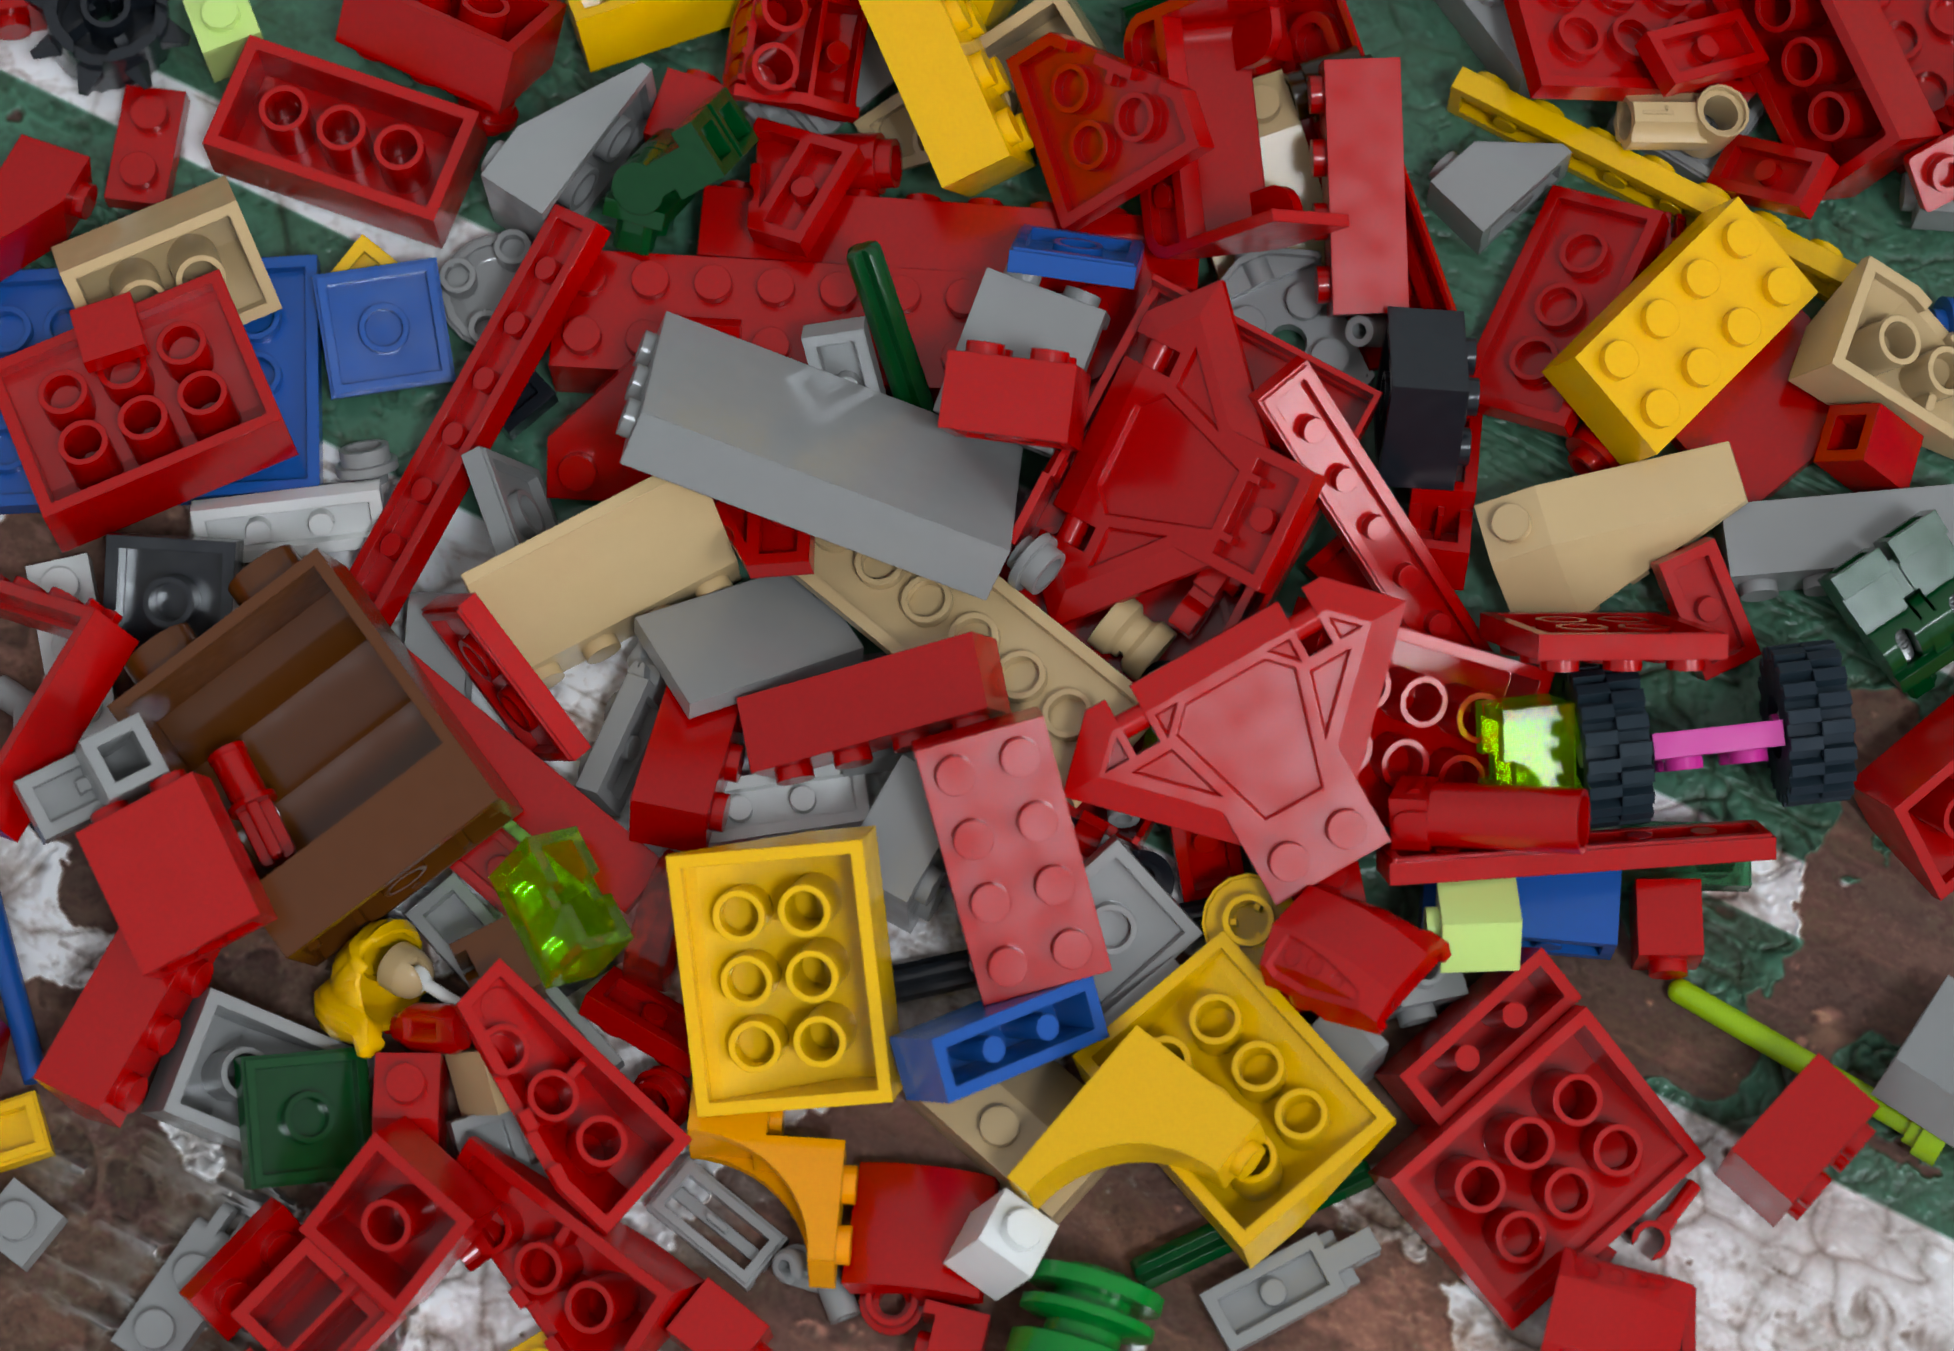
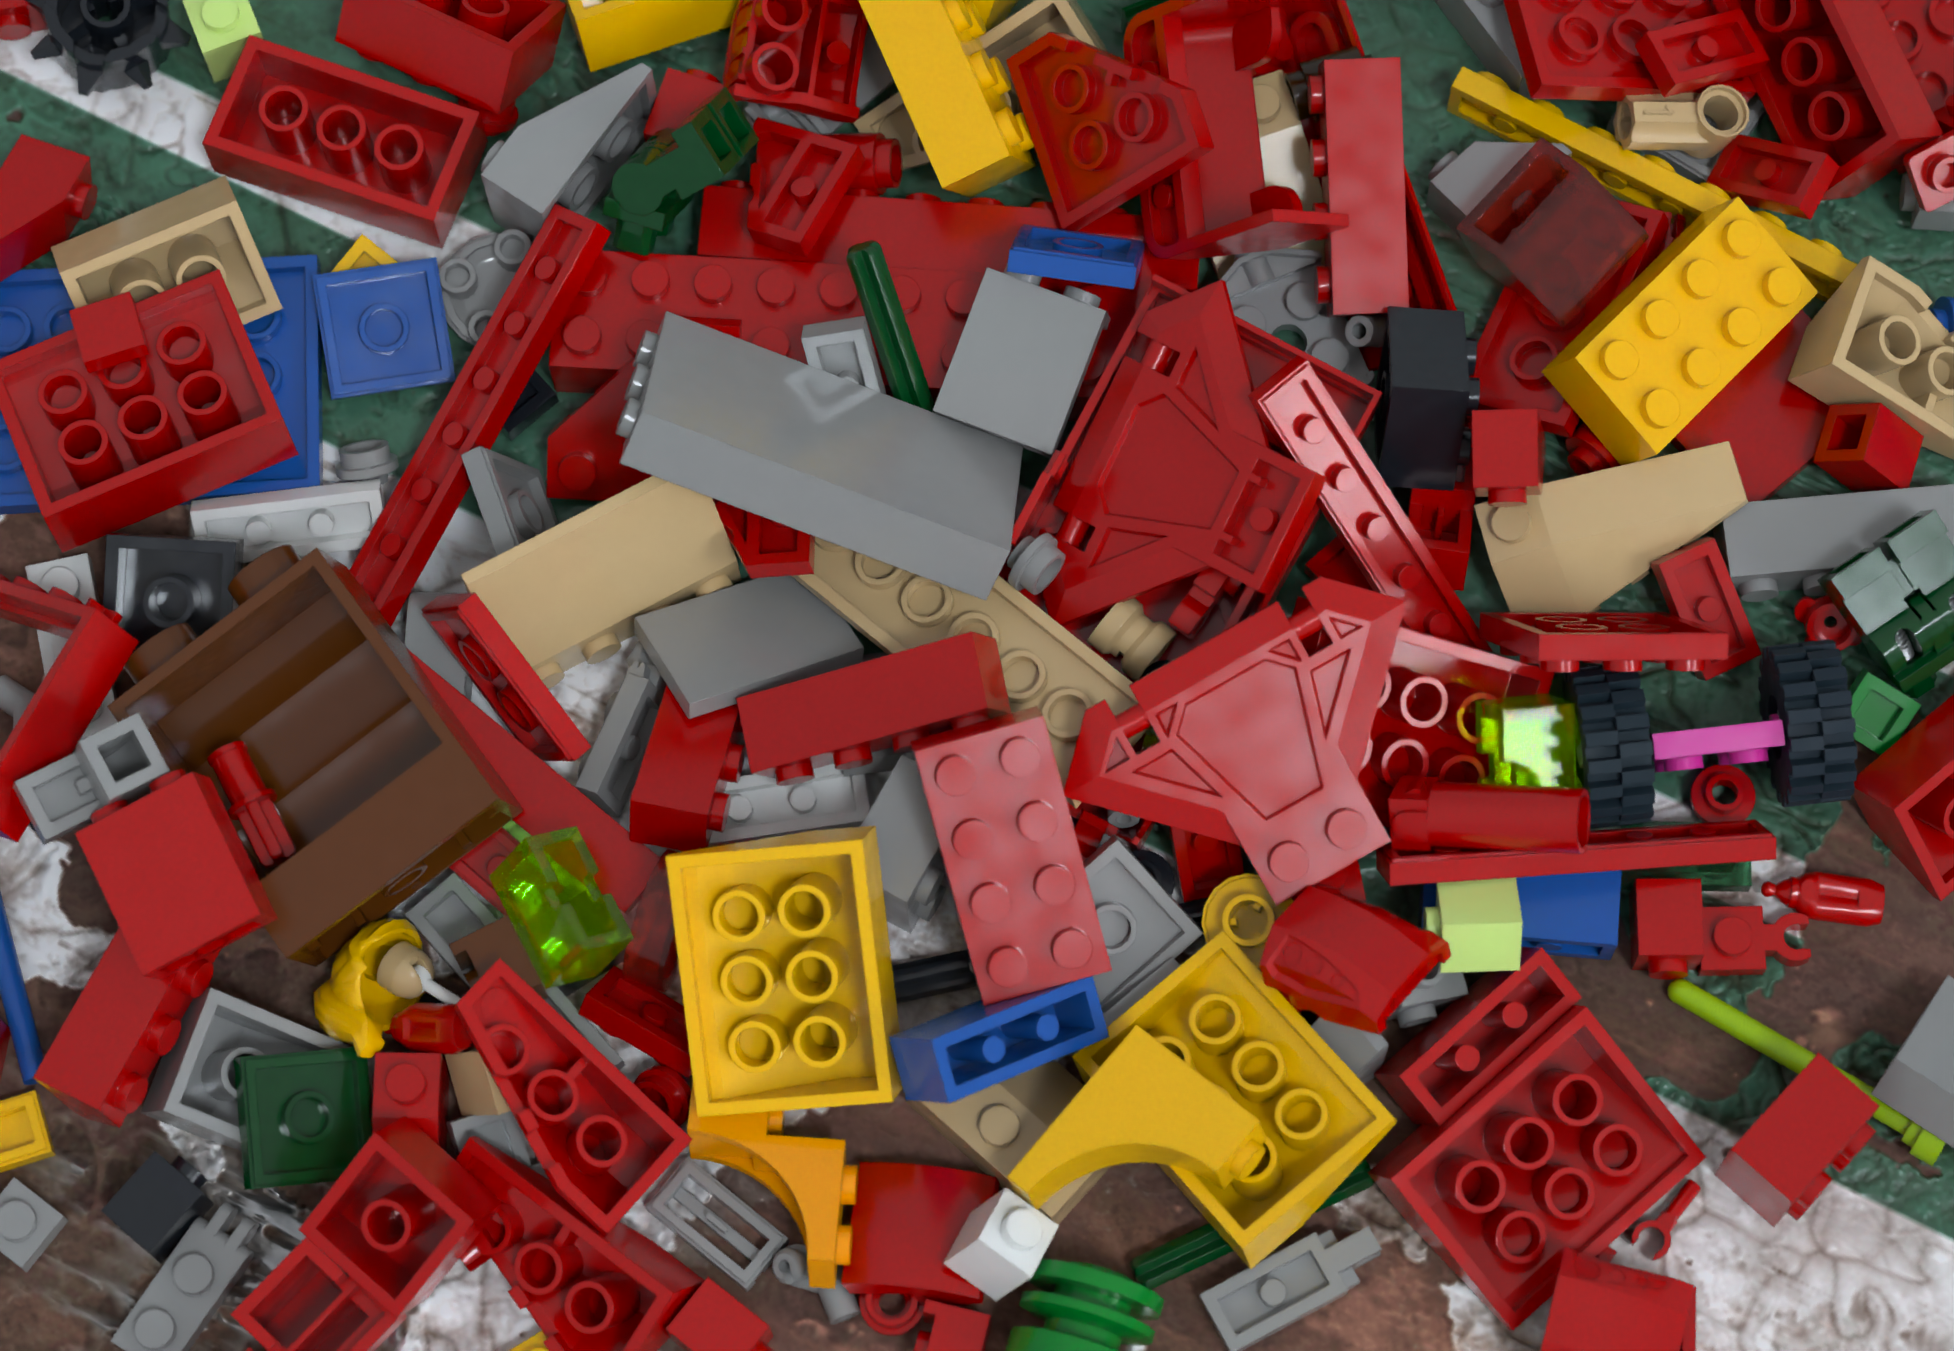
red plate [104,85,190,211] -> none
red plate [178,1196,306,1342] -> none
red brick [938,340,1091,452] -> none
none -> black brick [101,1151,214,1264]
none -> clear red slope [1456,137,1649,328]
none -> red slope [1472,408,1546,507]
none -> red plate [1690,765,1756,823]
none -> red plate [1698,906,1811,976]
none -> red piece [1761,871,1885,927]
none -> red plate [1794,595,1862,651]
none -> green plate [1848,667,1921,755]

